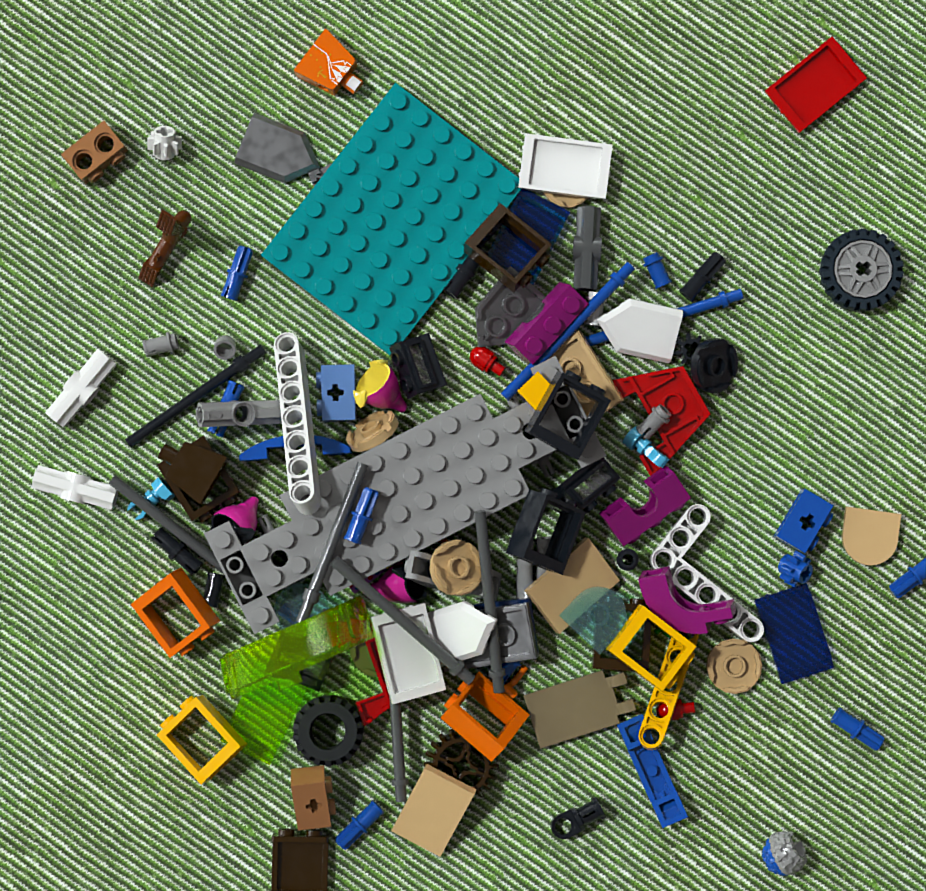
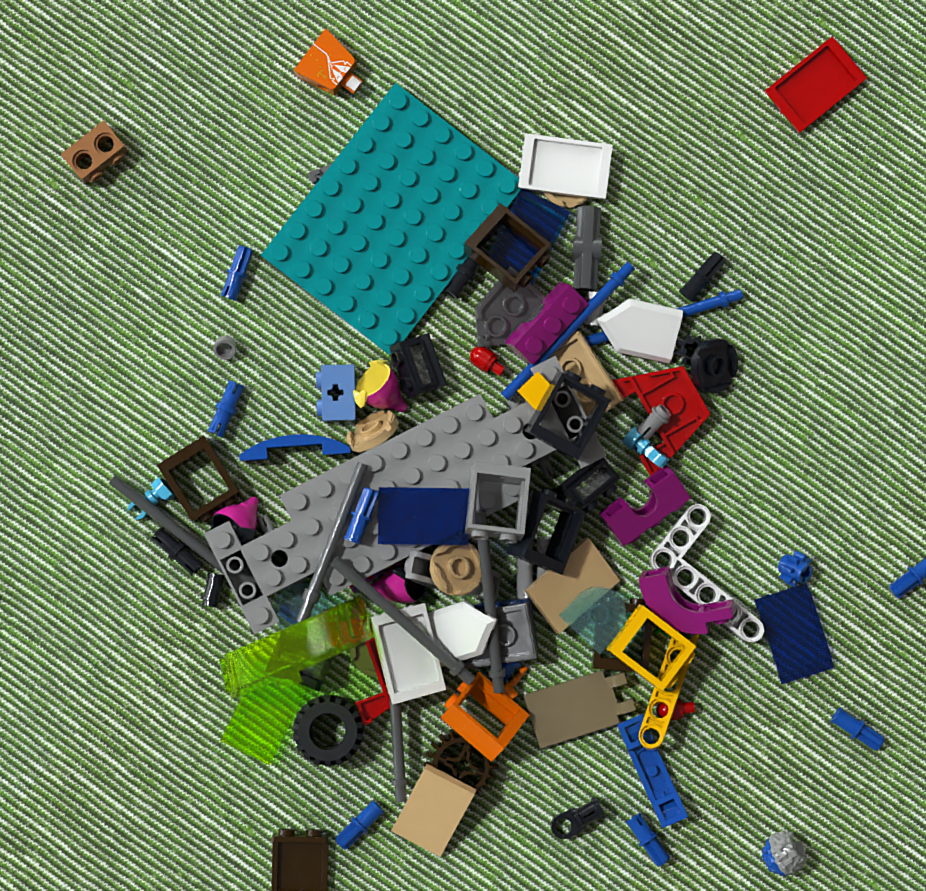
white piece [32,465,119,510] -> none
white piece [45,349,117,428] -> none
black bar [125,344,267,448] -> none
orange window [131,568,220,658] -> none
reddish brown piece [138,210,192,287] -> none
light grey pin [142,332,179,357] -> none
white gear [147,126,182,160] -> none
yellow window [157,695,247,785] -> none
dark brown torso [158,442,230,505] -> none
light grey piece [196,400,281,427] -> none
flat silver tile [234,113,320,183] -> none
white beam [274,332,321,515] -> none
medium nougat brick [291,765,336,831] -> none
black pin [616,549,639,571] -> none
blue pin [643,252,672,289] -> none
tan tile [706,638,762,694] -> none
blue brick [773,488,834,553] -> none
wheel [819,229,904,312] -> none
tan tile [841,506,901,565] -> none
none -> clear blue piece [377,487,469,545]
none -> light grey window [465,461,531,544]
none -> blue axle [625,812,670,867]

